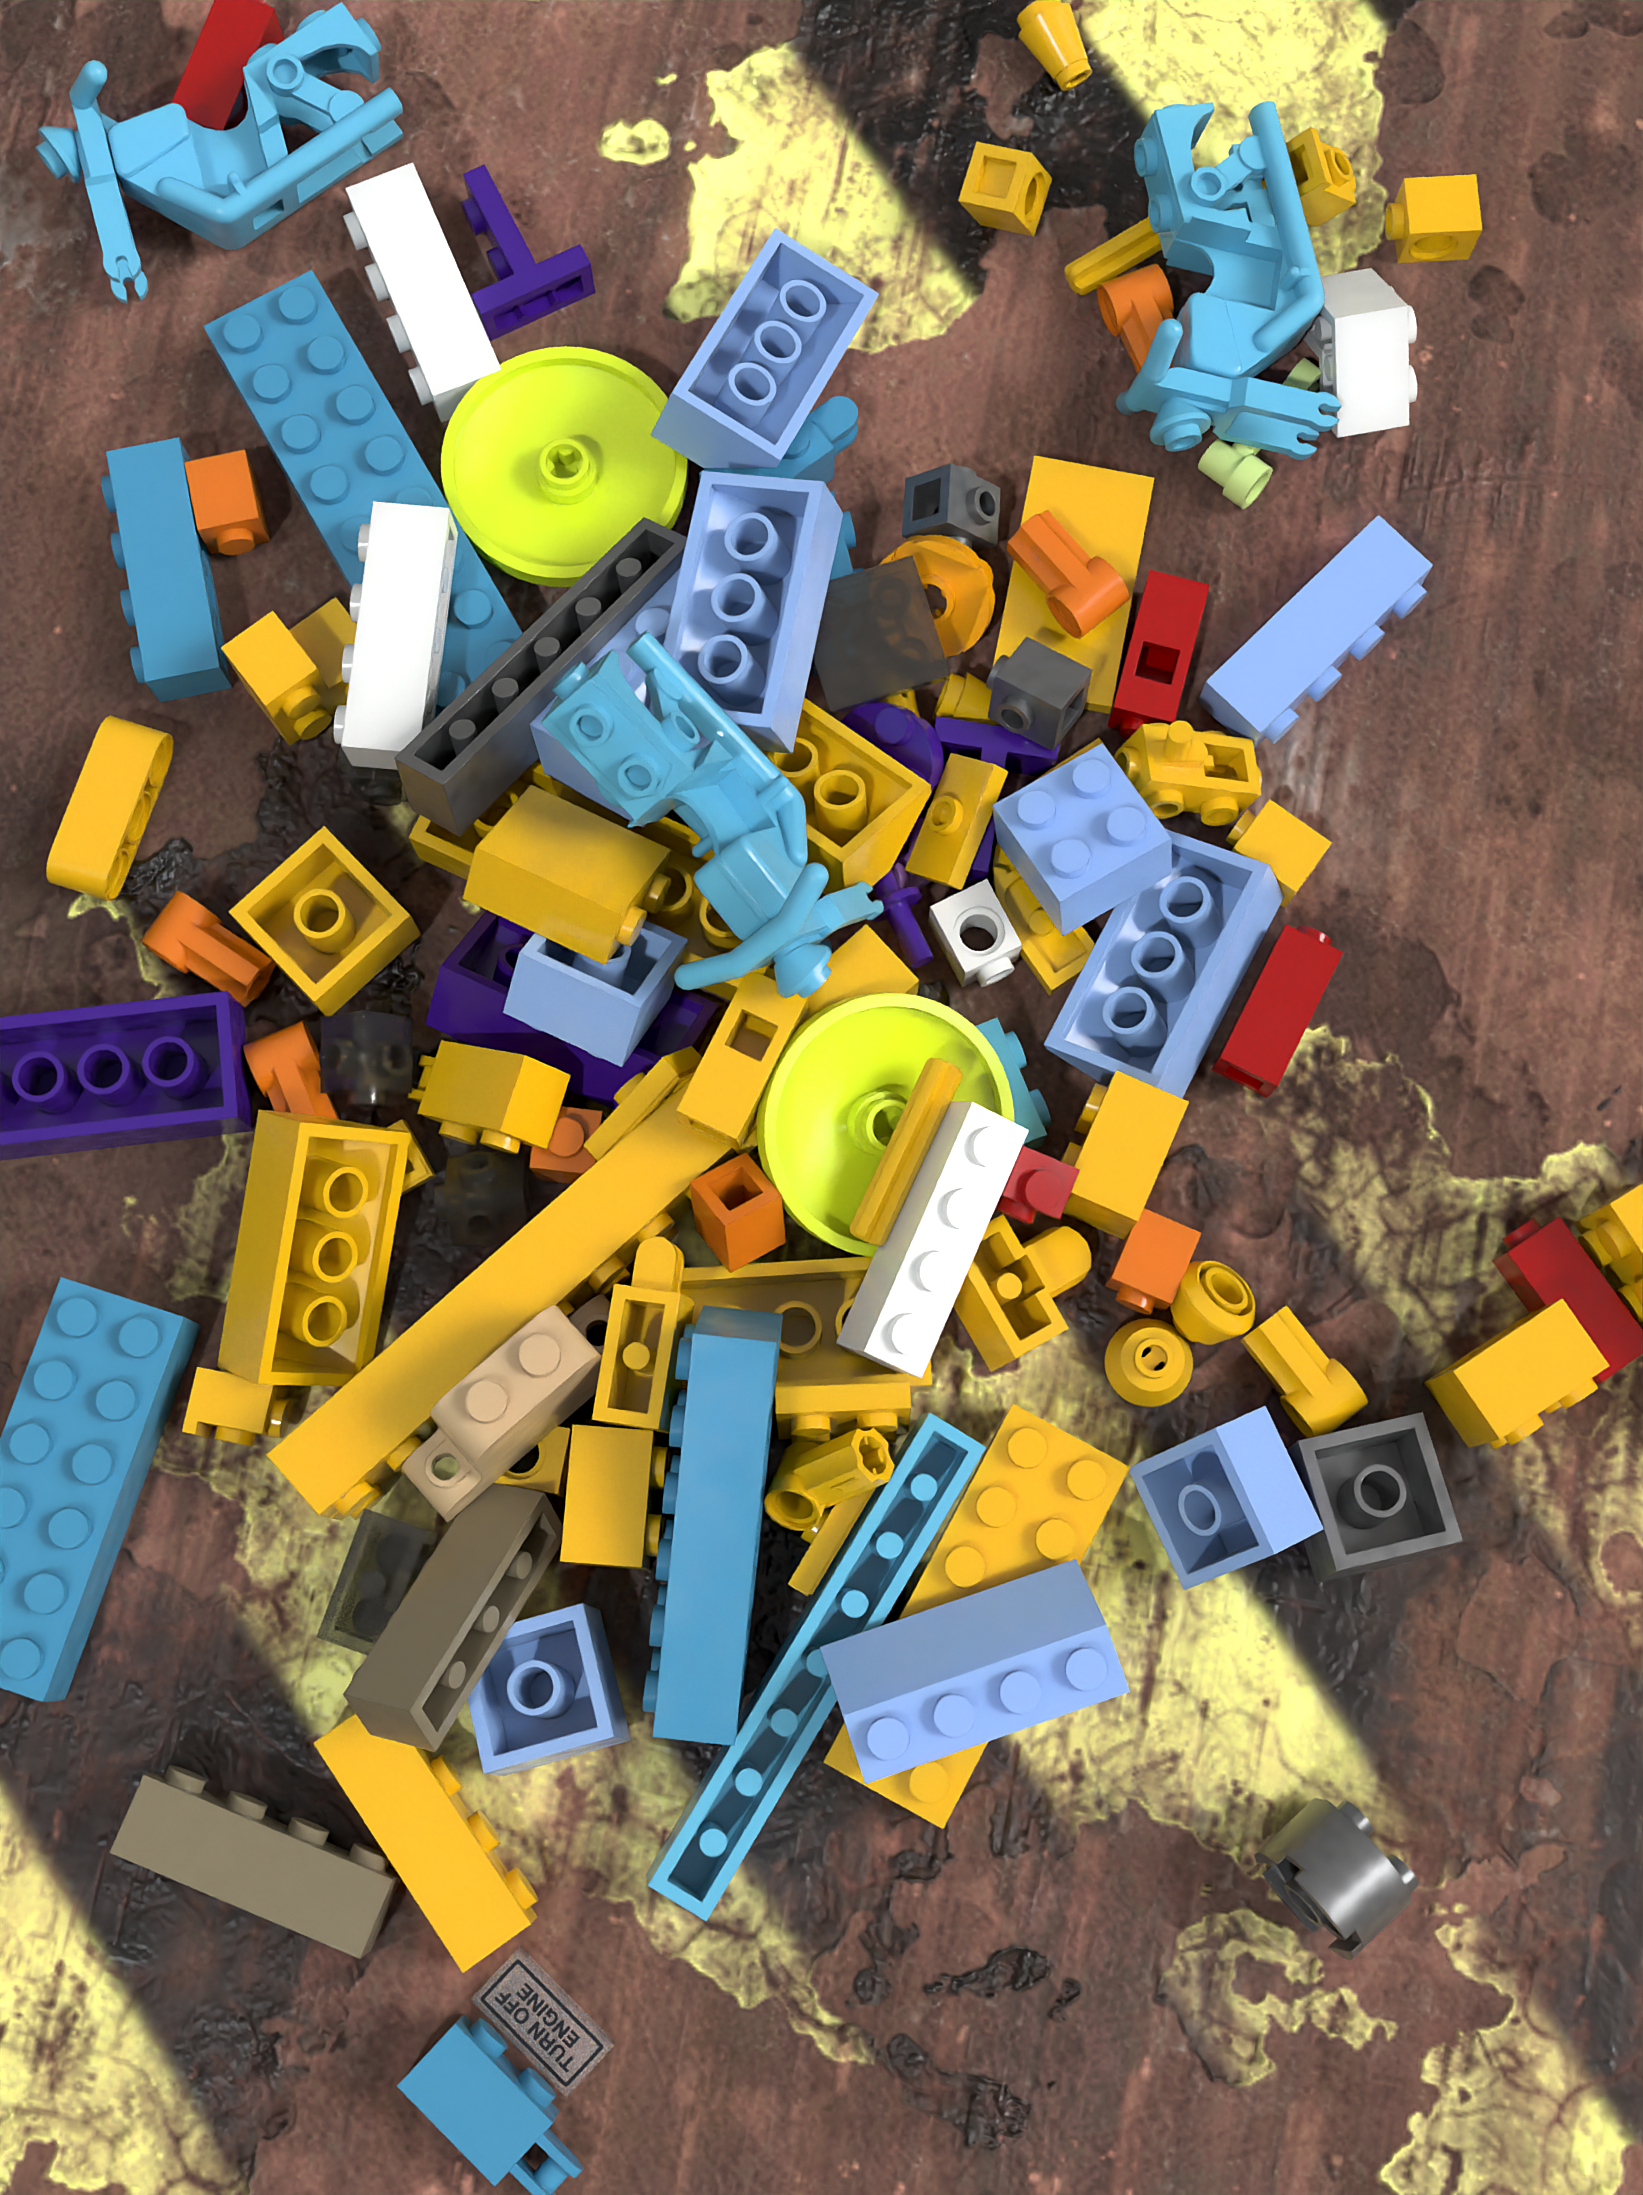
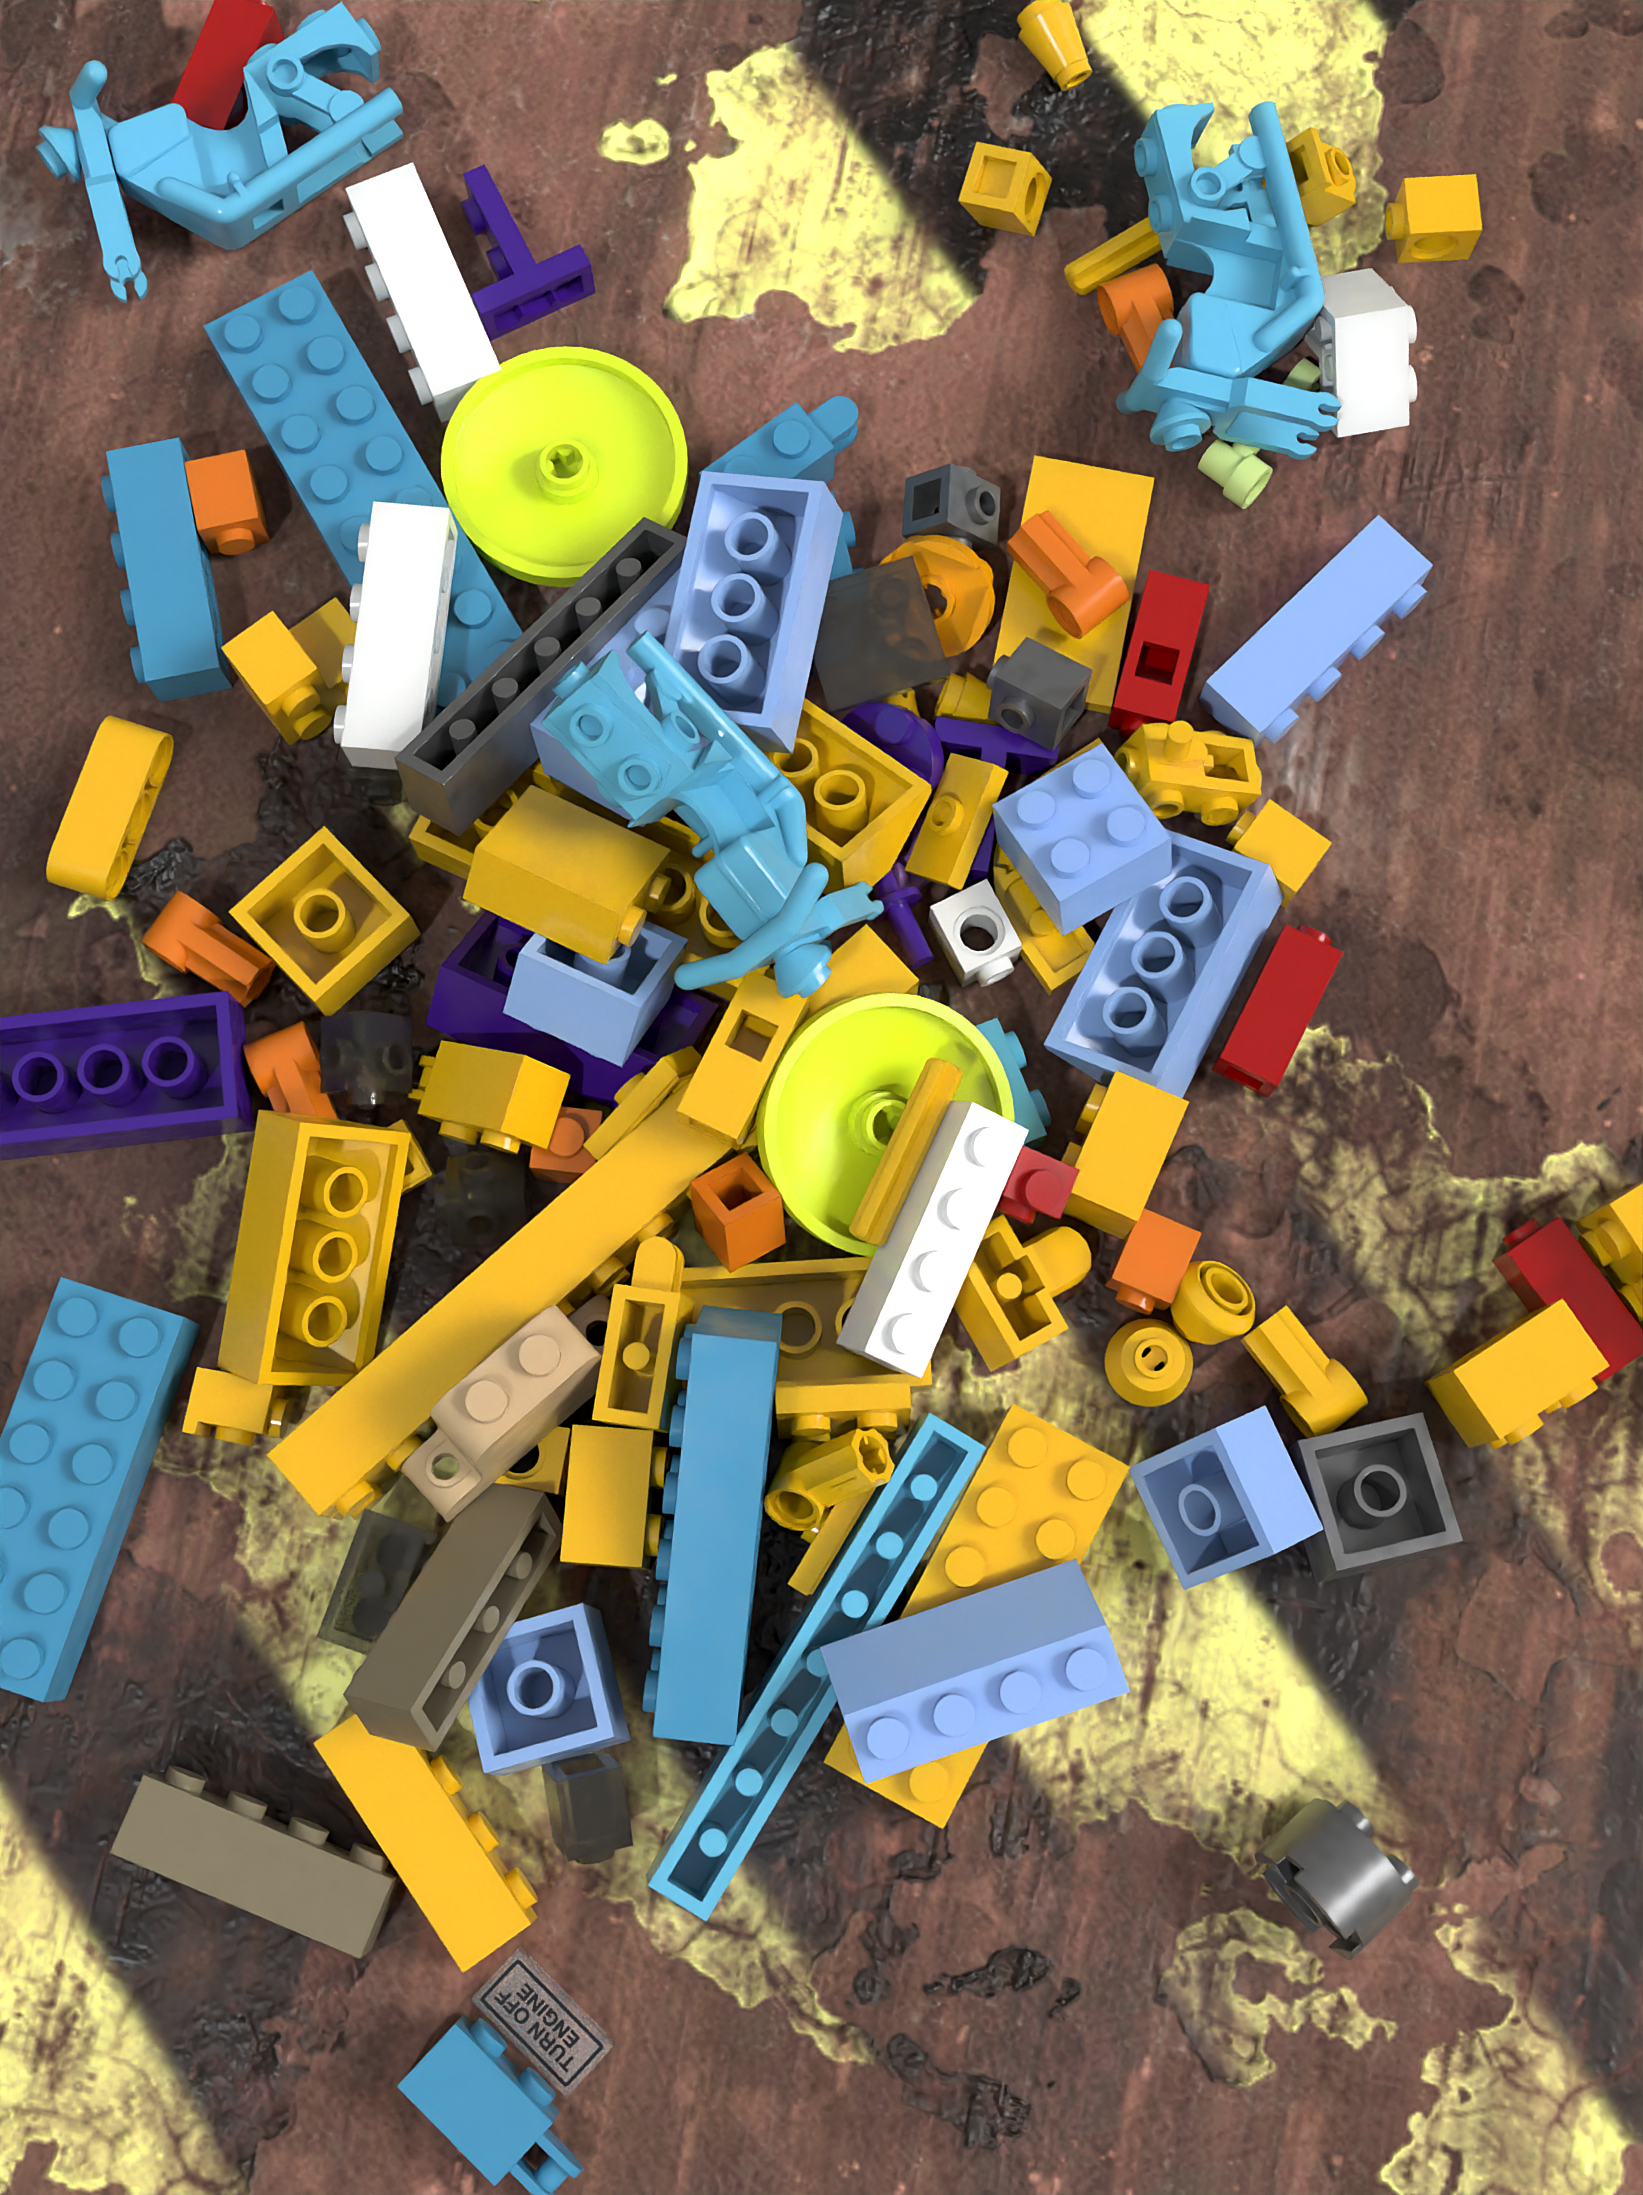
light blue slope [651,228,879,468] -> none
none -> clear smoke brick [541,1749,633,1864]

